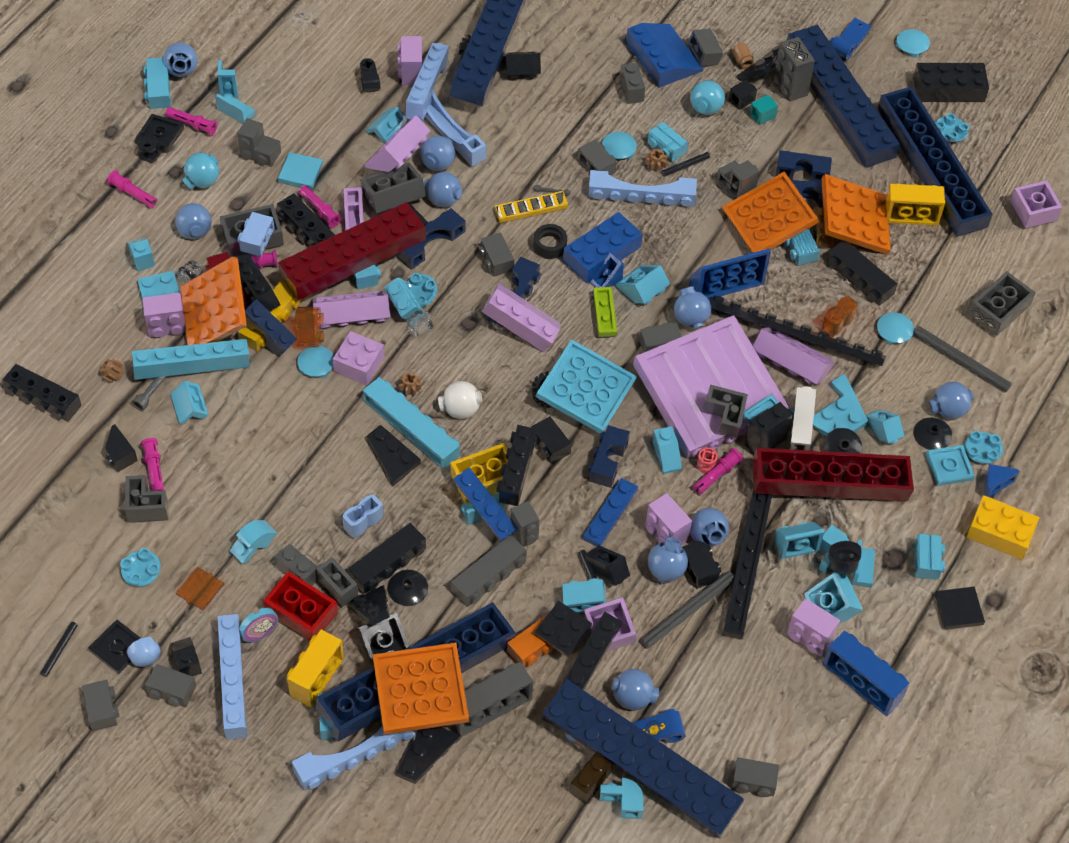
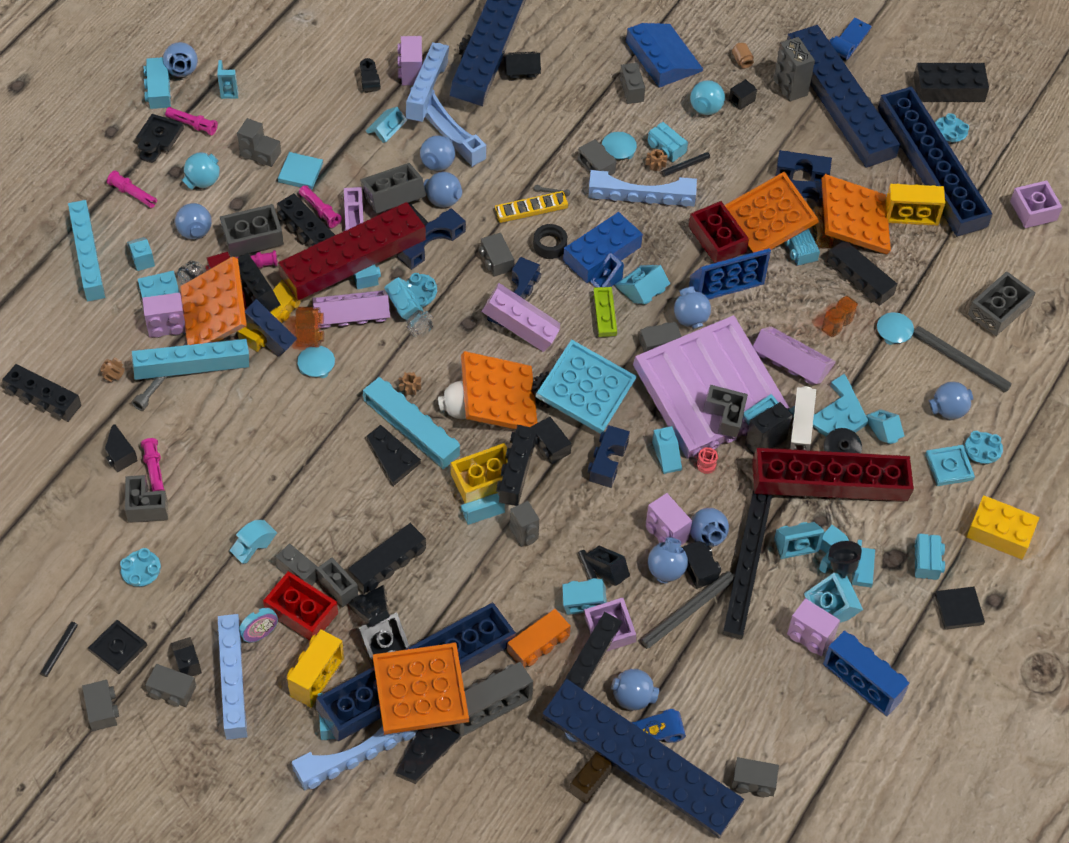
light blue hair [127,637,161,667] -> none
medium azure panel [171,381,208,424] -> none
clear orange piece [176,567,224,611] -> none
medium azure panel [215,94,255,124] -> none
light blue brick [238,212,274,257] -> none
lavender brick [333,331,385,385] -> none
light blue brick [342,494,383,538] -> none
lavender slope [364,115,431,172] -> none
black dish [388,570,428,606] -> none
dark grey brick [451,535,527,607] -> none
blue plate [453,467,517,542] -> none
black plate [534,601,592,657] -> none
blue plate [583,478,638,547] -> none
medium azure brick [599,778,643,819] -> none
dark grey brick [688,29,723,66] -> none
dark pink pin [693,448,743,495] -> none
black plate [708,295,886,366] -> none
dark grey brick [717,160,759,199] -> none
black wing [737,46,780,81] -> none
teal panel [750,95,778,125] -> none
medium azure dish [896,29,930,57] -> none
black dish [914,417,952,450] -> none
blue slope [984,464,1020,497] -> none
none -> medium azure brick [68,200,105,302]
none -> orange plate [461,351,538,429]
none -> dark red brick [688,201,749,263]

